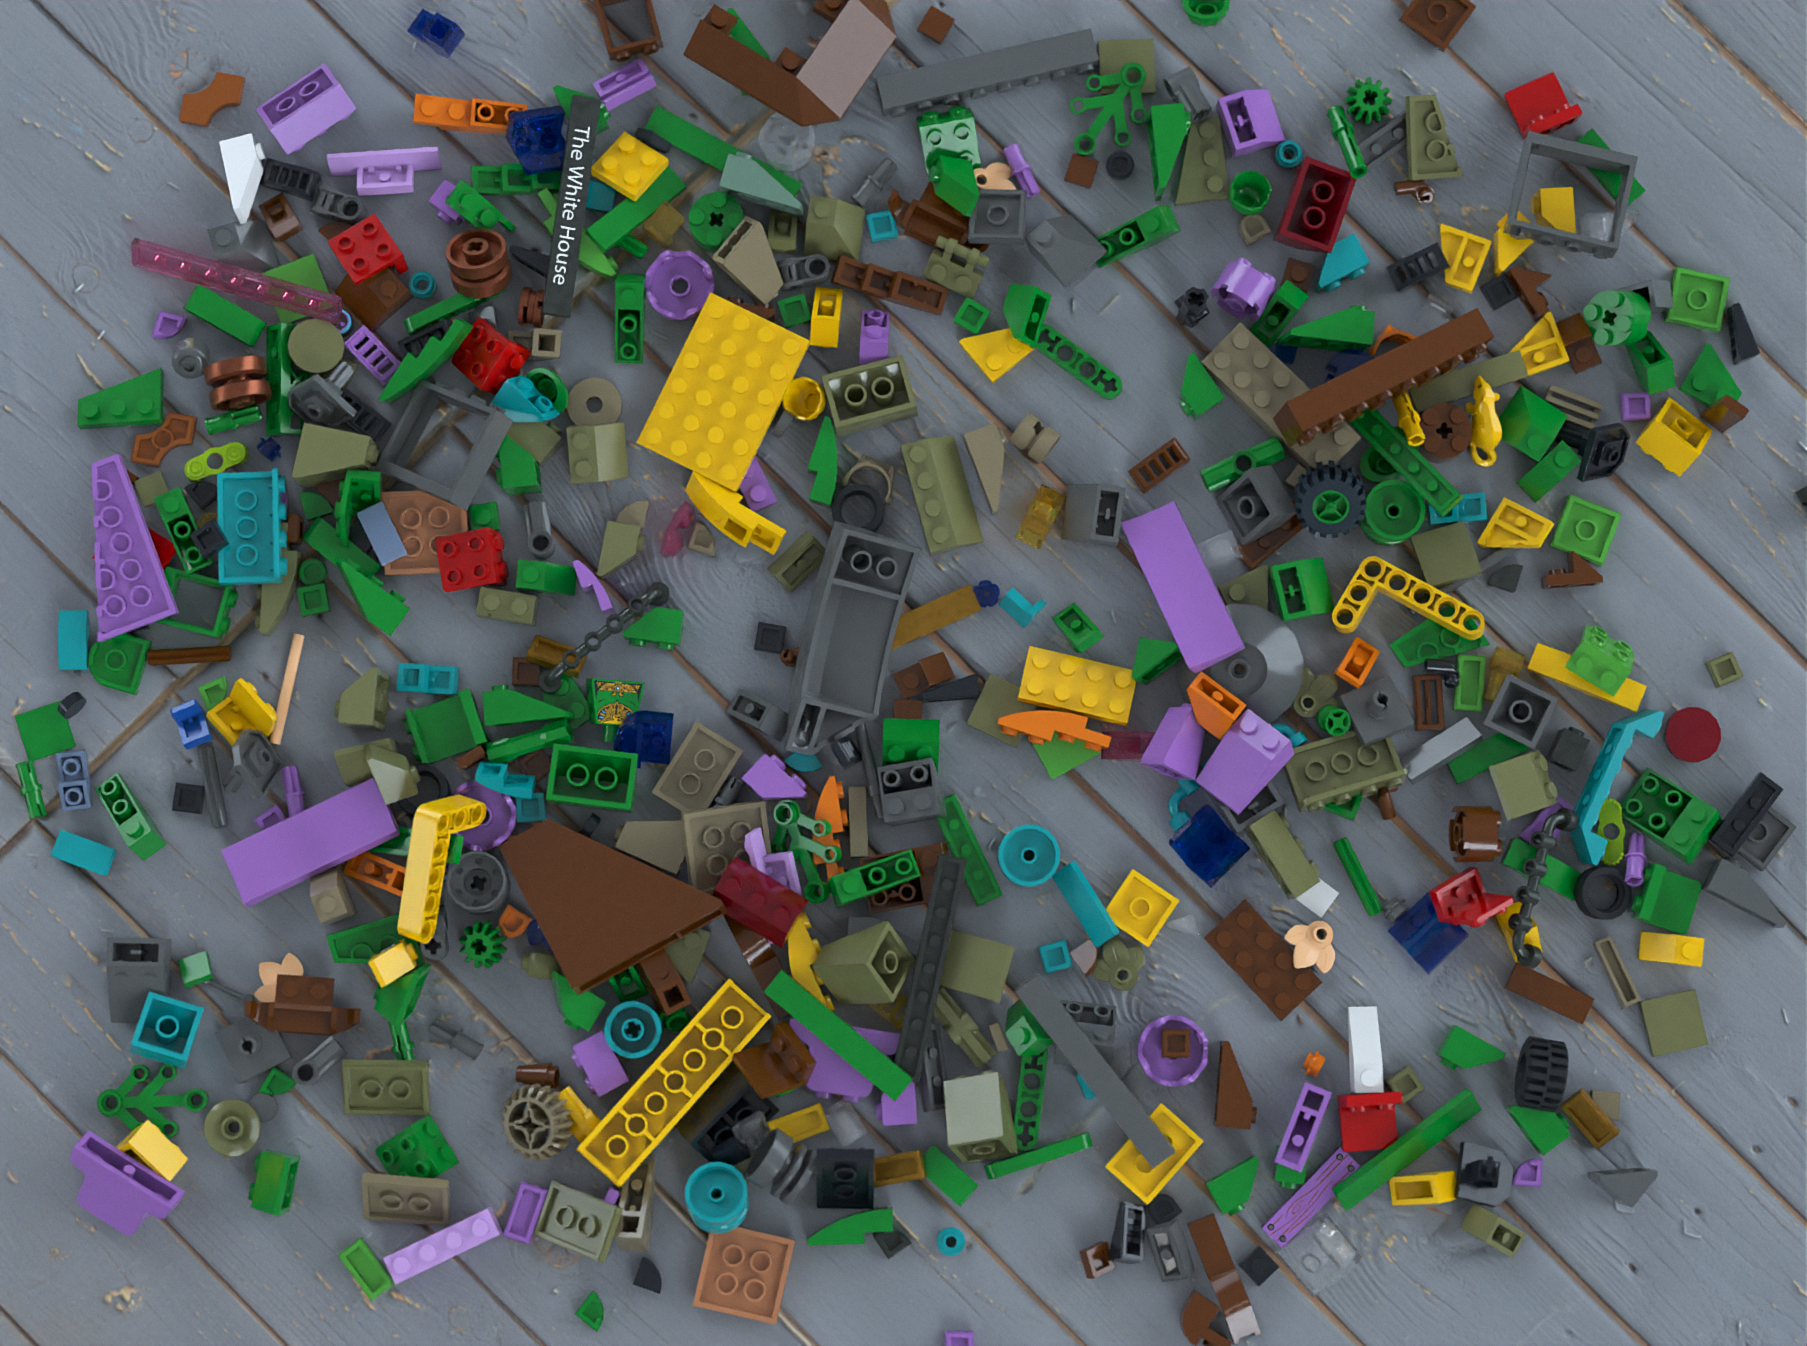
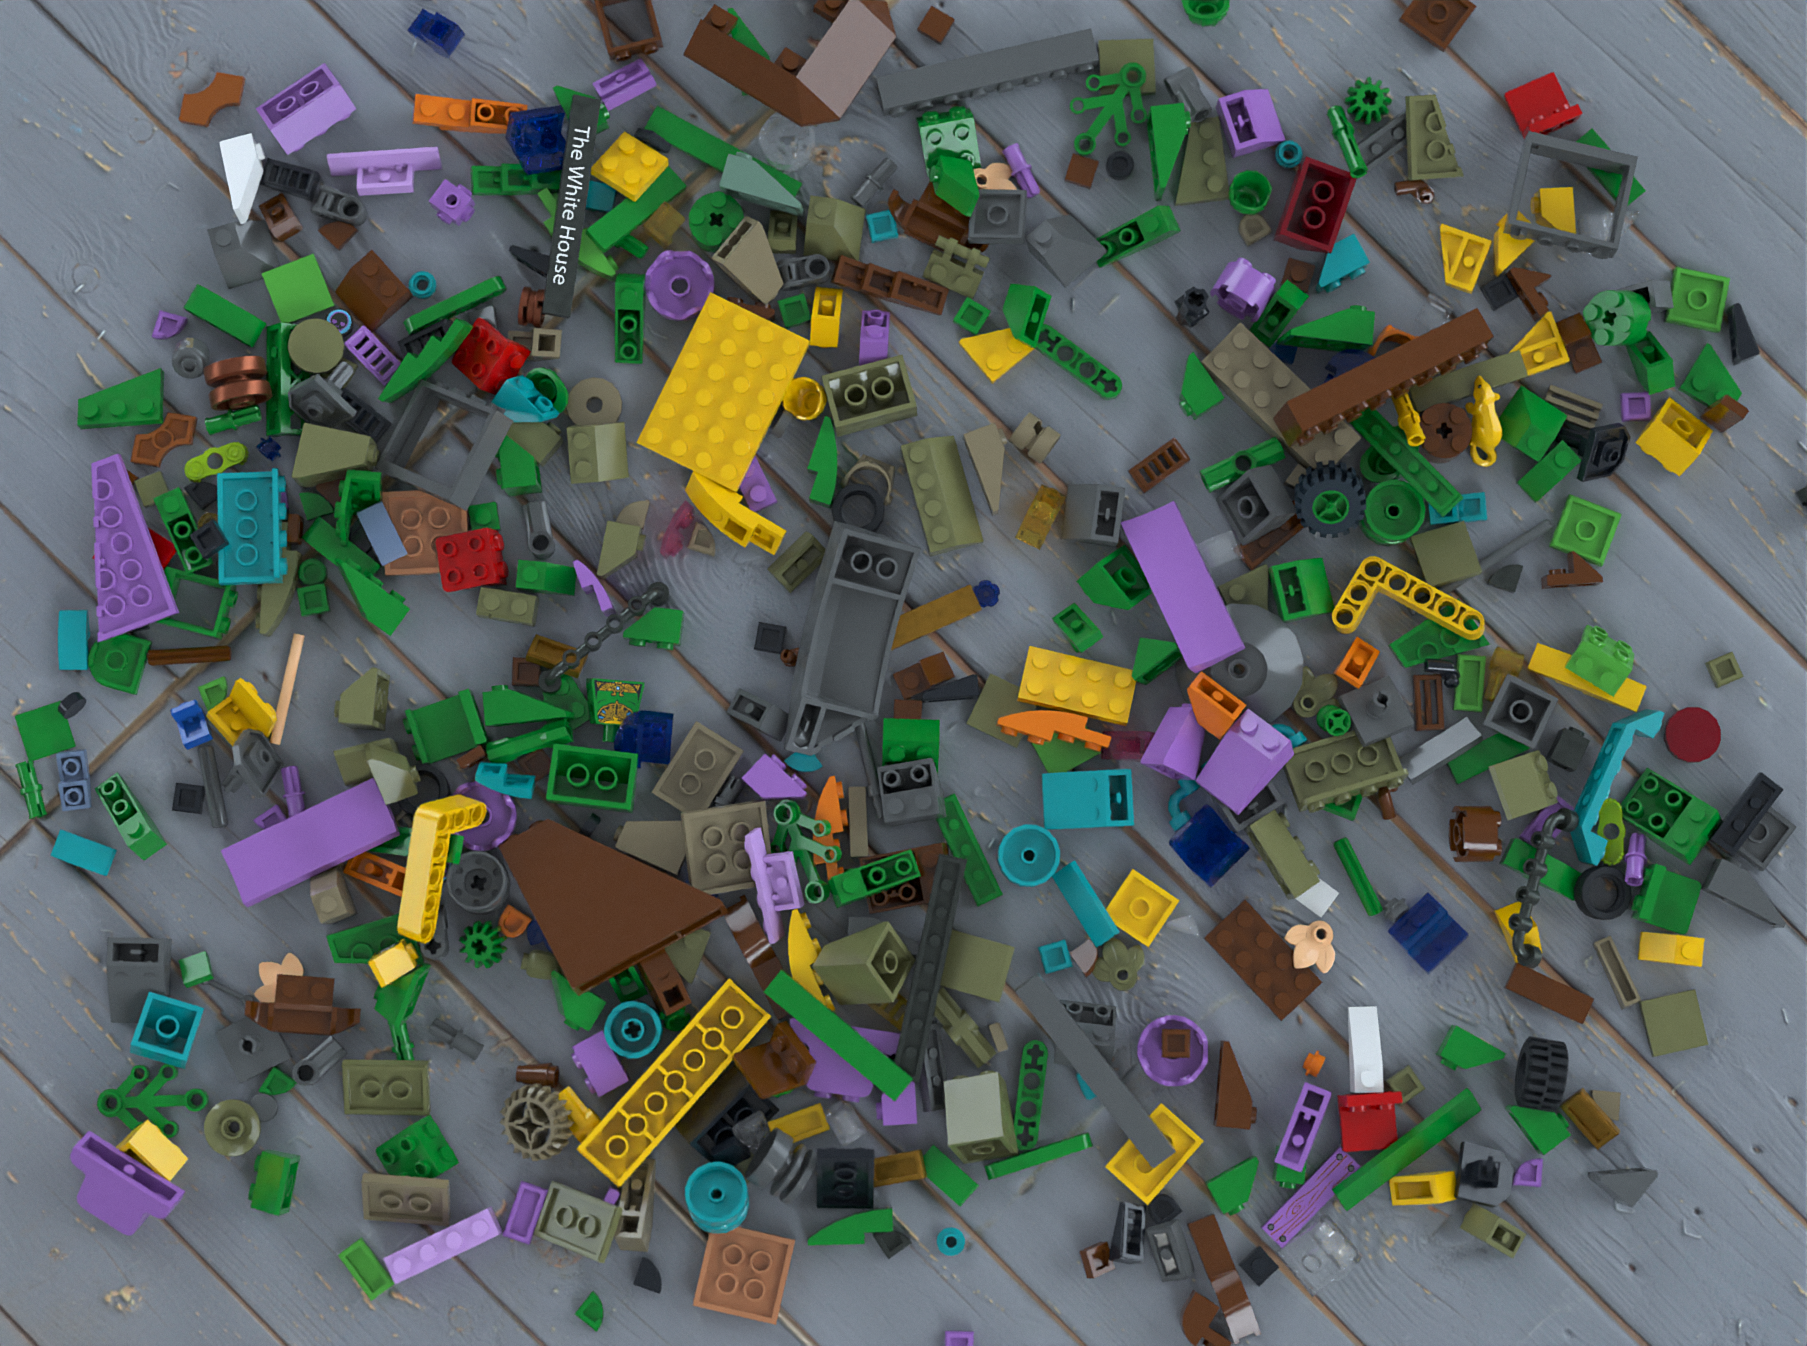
clear pink tile [131,238,342,325] -> none
red bracket [328,213,409,285] -> none
teal slope [397,663,459,695] -> none
green hinge [445,180,516,241] -> none
copper wheel [446,228,512,298] -> none
teal tile [516,793,546,823] -> none
dark red slope [712,857,809,948] -> none
black slope [830,736,862,770] -> none
teal tile [998,587,1048,628] -> none
green slope [1005,999,1054,1056] -> none
black slope [1386,242,1450,293] -> none
red bracket [1429,867,1514,928] -> none
yellow wing [1477,497,1554,548] -> none
none -> teal slope [1042,769,1134,830]
none -> green slope [1076,545,1153,610]

